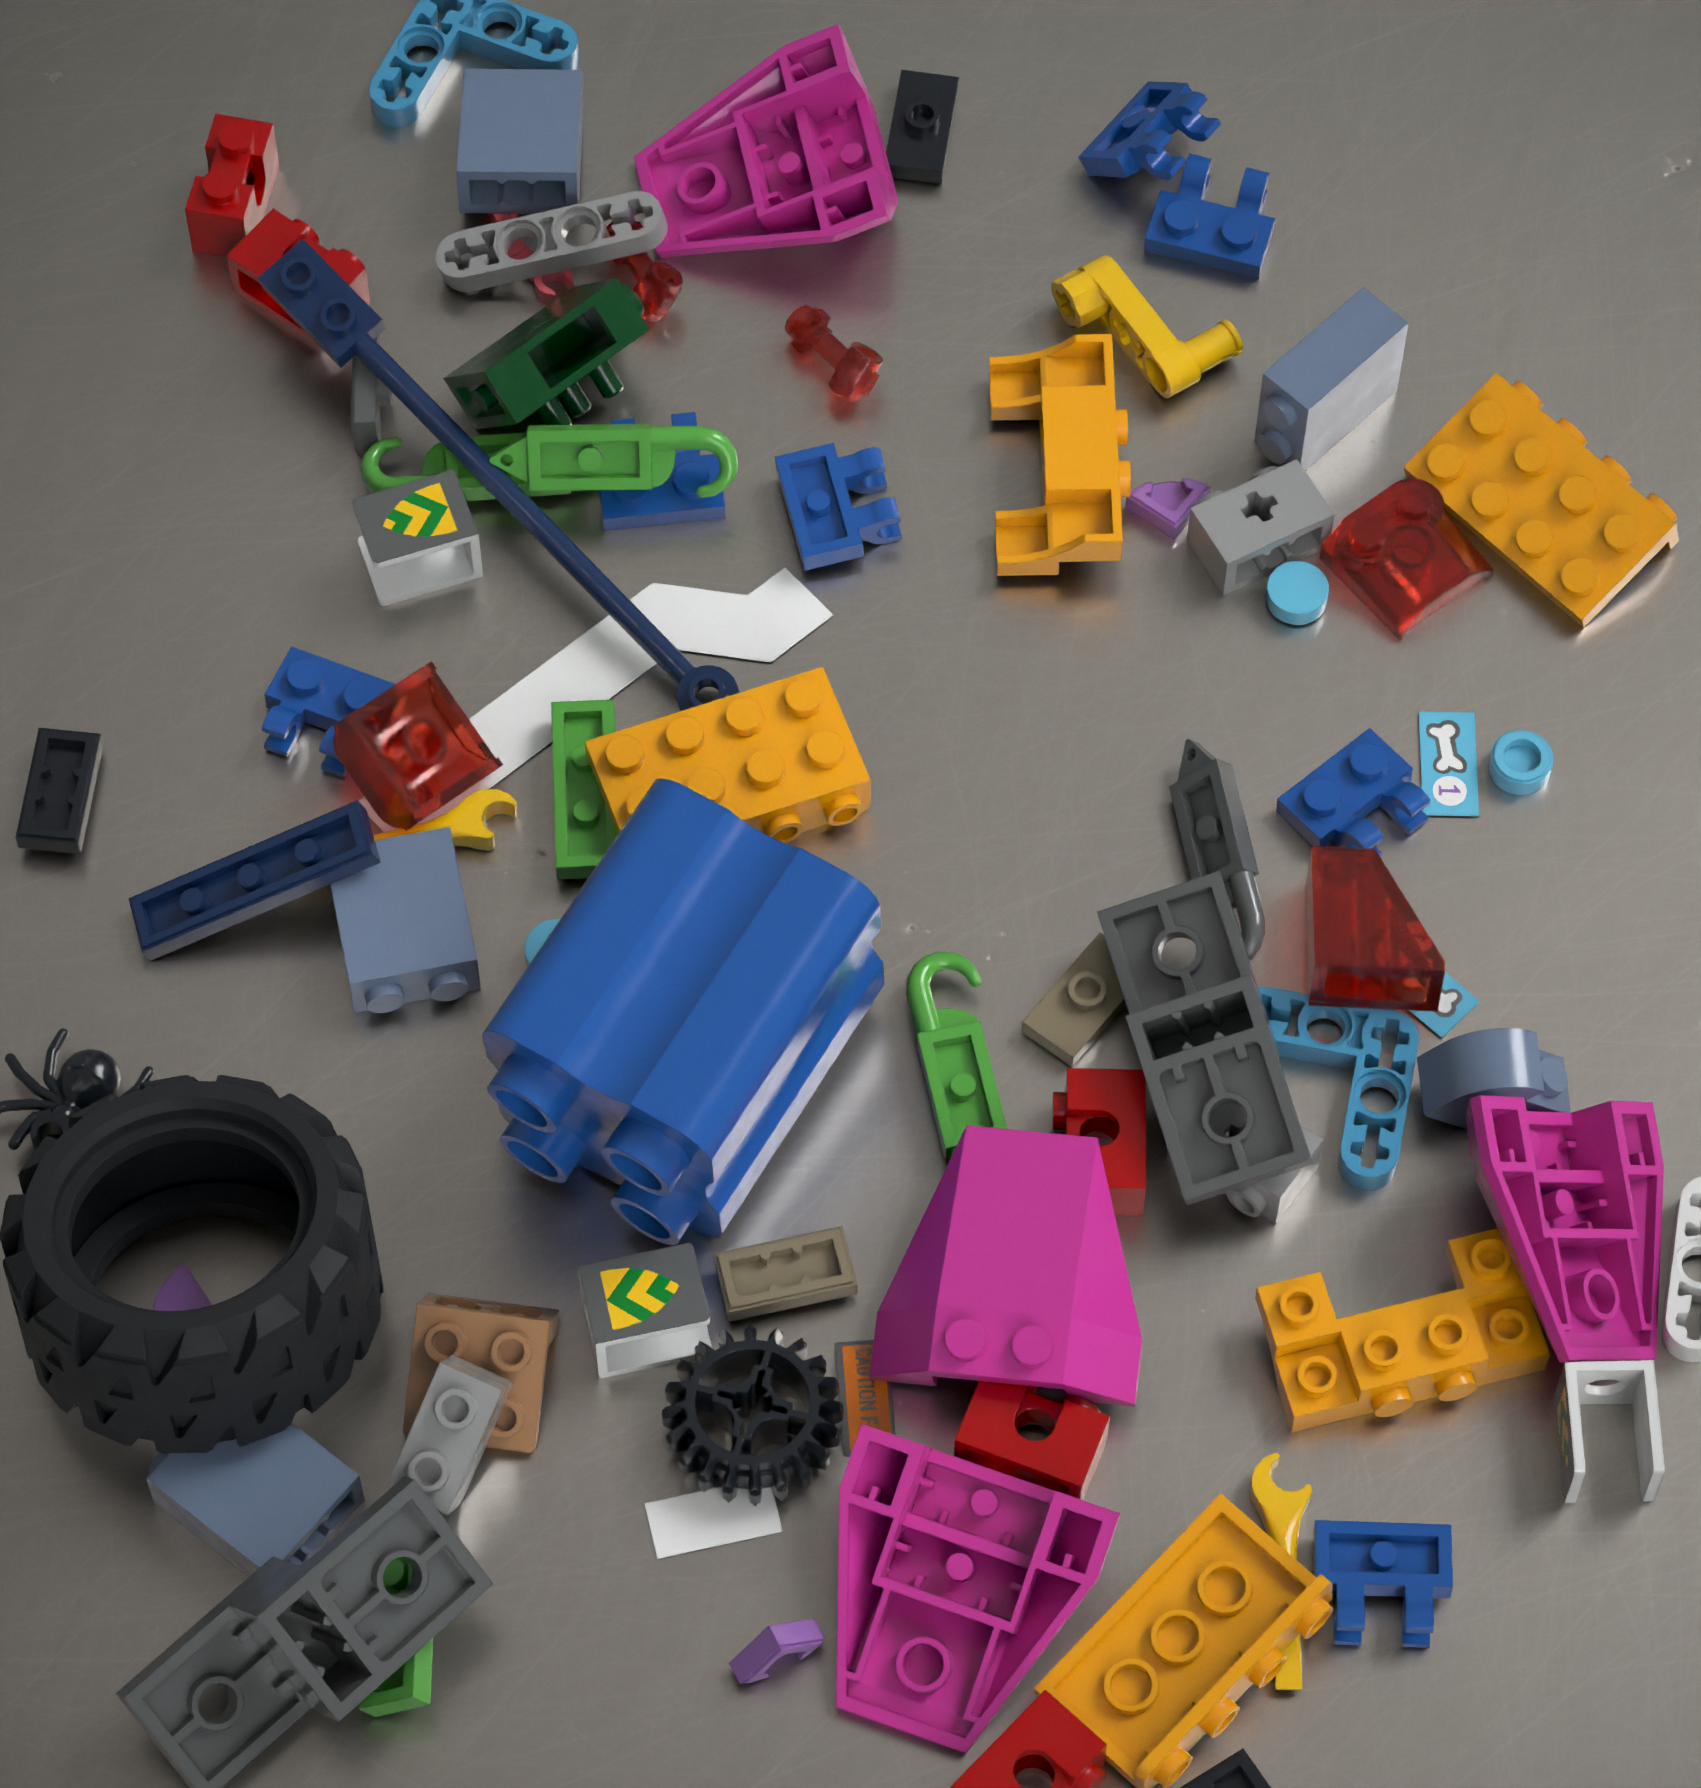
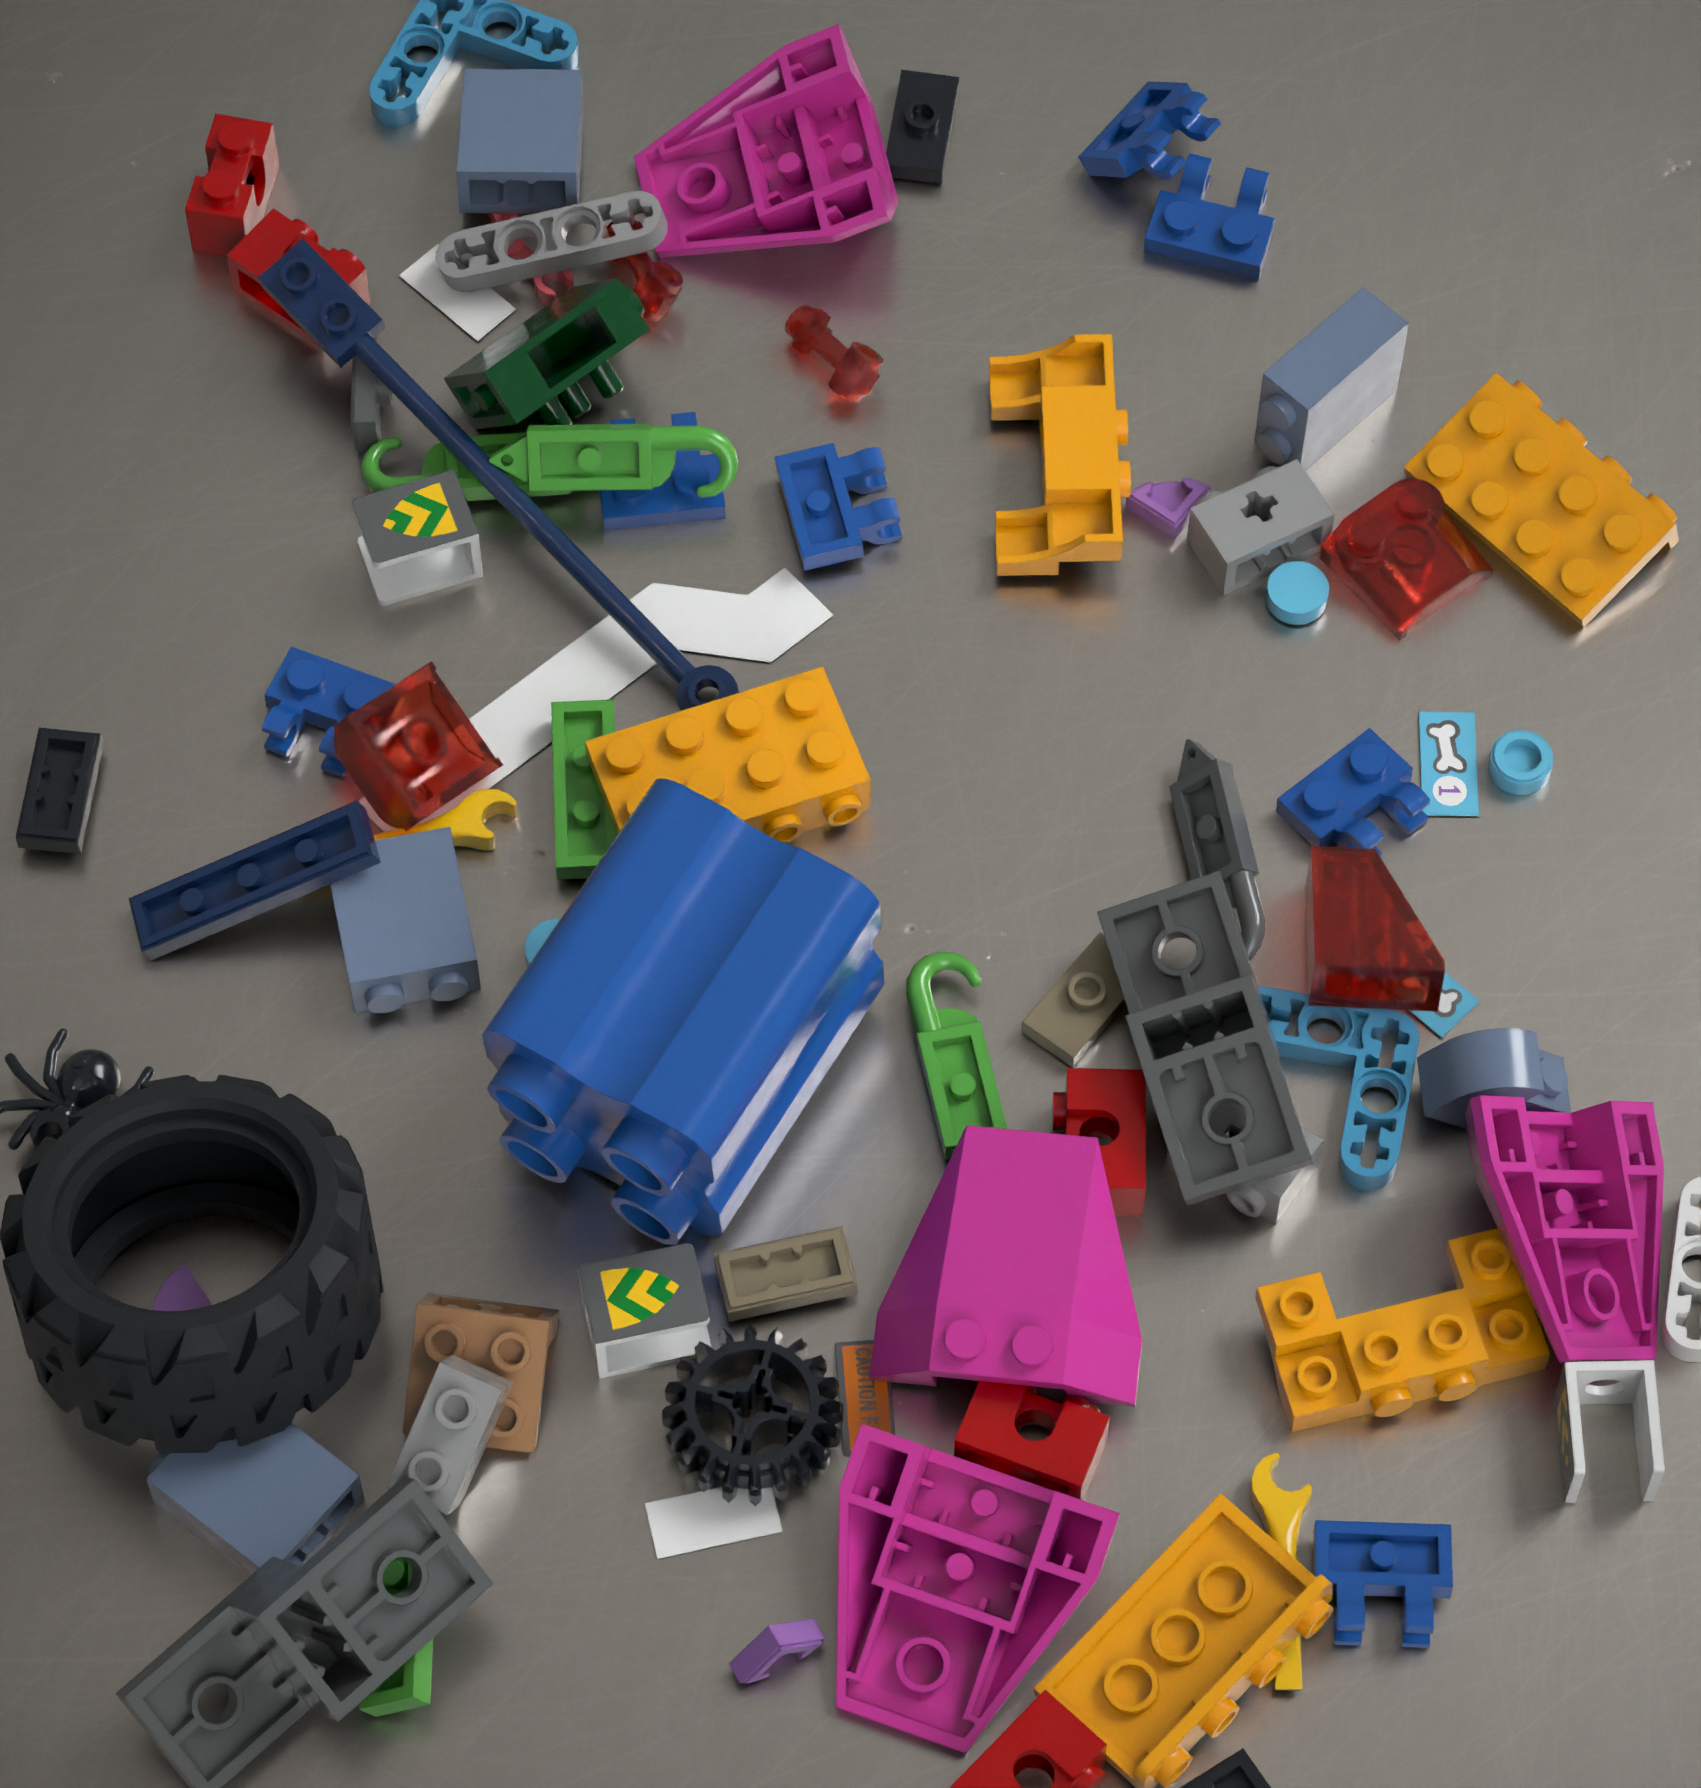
yellow beam [1051,254,1243,398] -> none
none -> white sticker [399,244,516,342]

